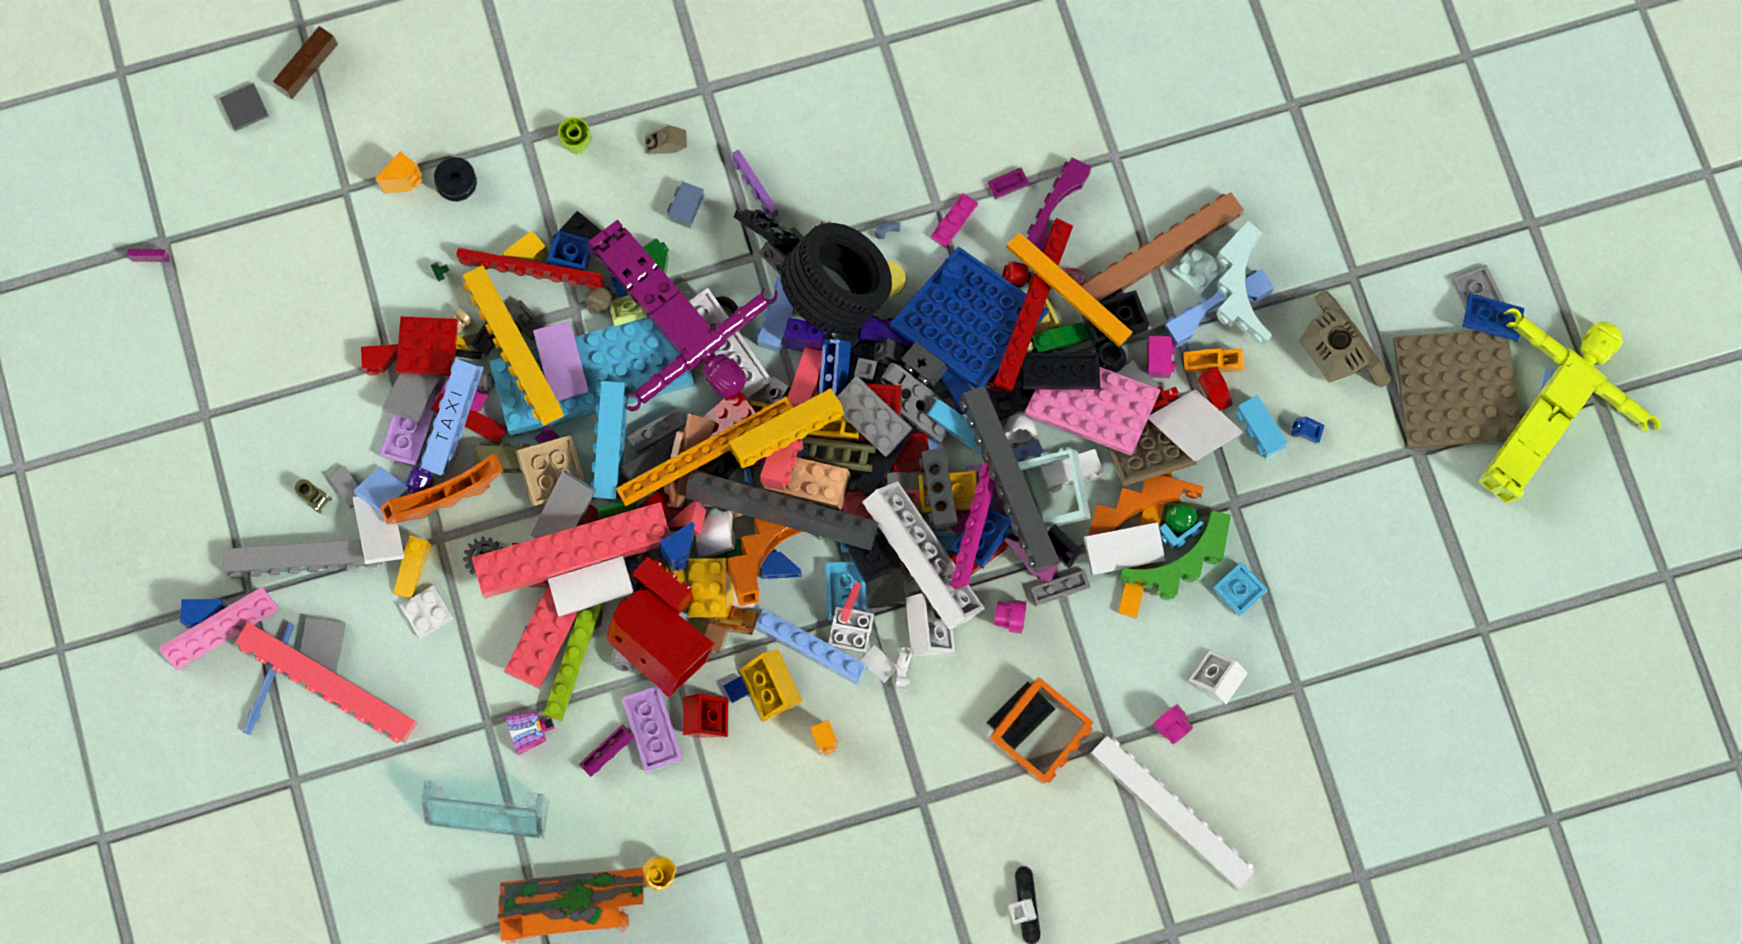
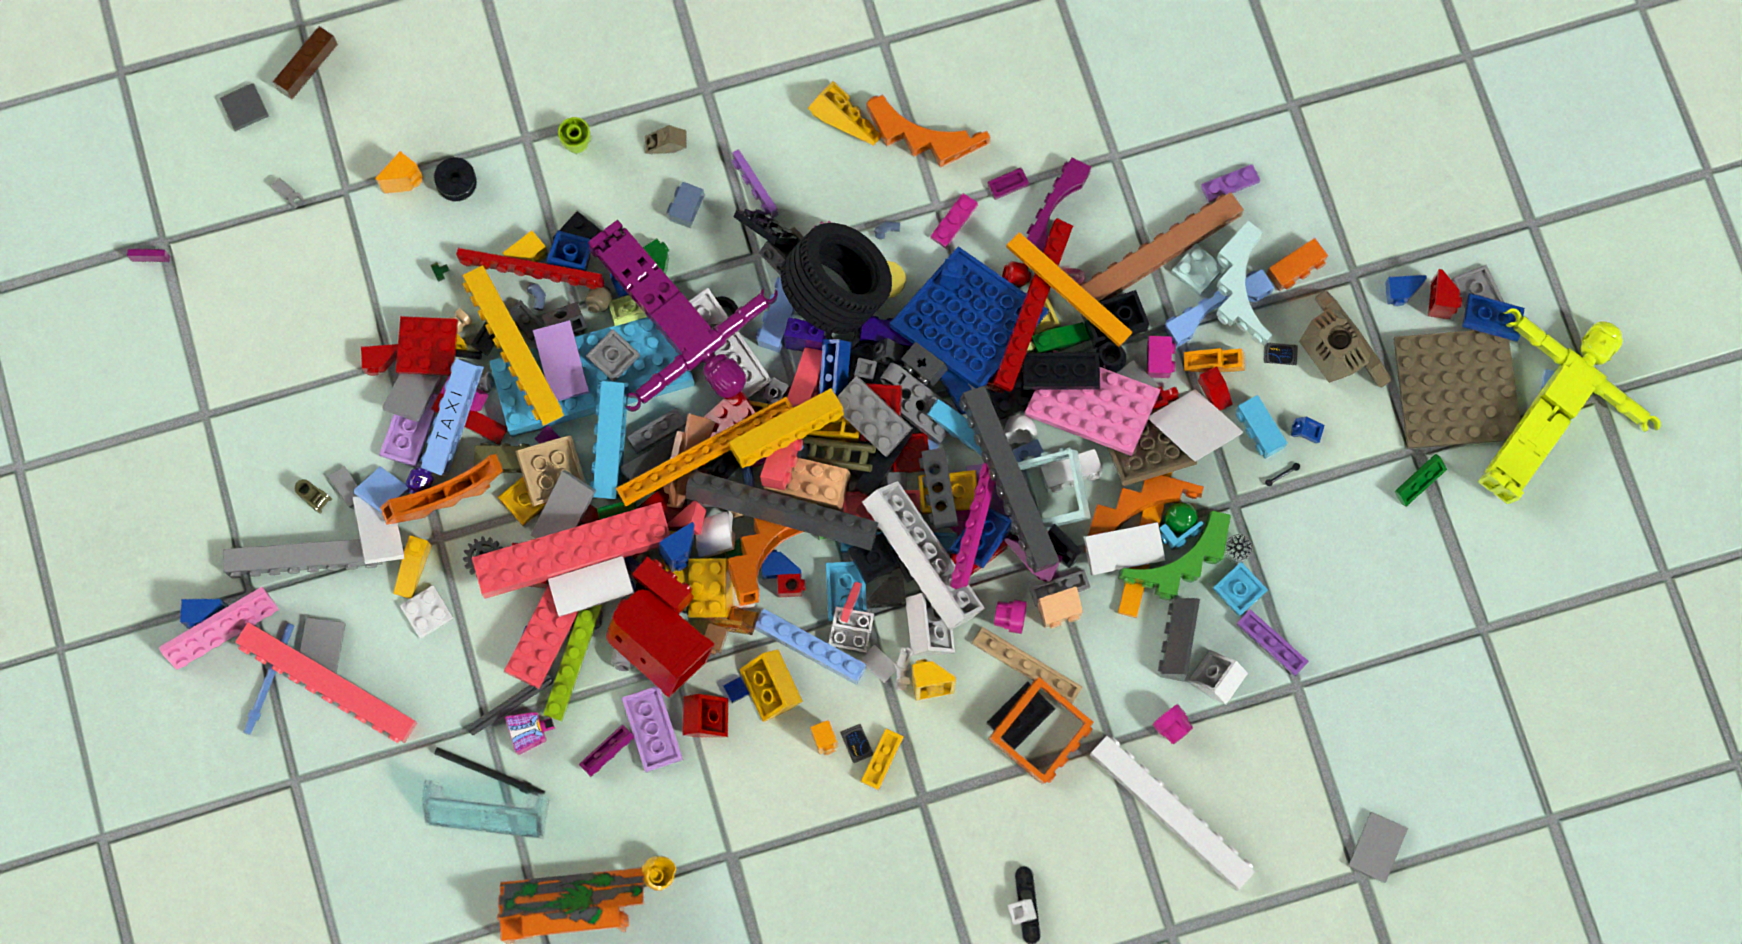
none -> light grey bar [272,178,304,208]
none -> pearl dark grey bar [434,747,545,798]
none -> dark grey axle [467,674,553,735]
none -> yellow tile [498,476,547,526]
none -> sand blue arm [527,283,546,311]
none -> dark grey brick [542,302,587,333]
none -> light grey tile [586,329,640,382]
none -> red brick [777,574,805,598]
none -> yellow wedge [808,81,882,146]
none -> sticker [841,724,873,763]
none -> yellow plate [861,728,904,791]
none -> orange arch [867,95,990,167]
none -> yellow slope [911,659,956,701]
none -> tan tile [972,627,1082,704]
none -> light nougat slope [1037,587,1083,629]
none -> dark grey slope [1158,598,1200,681]
none -> medium lavender plate [1201,164,1260,203]
none -> clear wheel [1224,534,1253,564]
none -> medium lavender plate [1236,609,1309,676]
none -> sticker [1264,343,1298,365]
none -> black hinge [1265,463,1300,486]
none -> orange brick [1267,238,1328,291]
none -> light grey tile [1348,812,1408,883]
none -> blue slope [1385,275,1427,306]
none -> green plate [1395,454,1447,507]
none -> red slope [1428,269,1462,319]

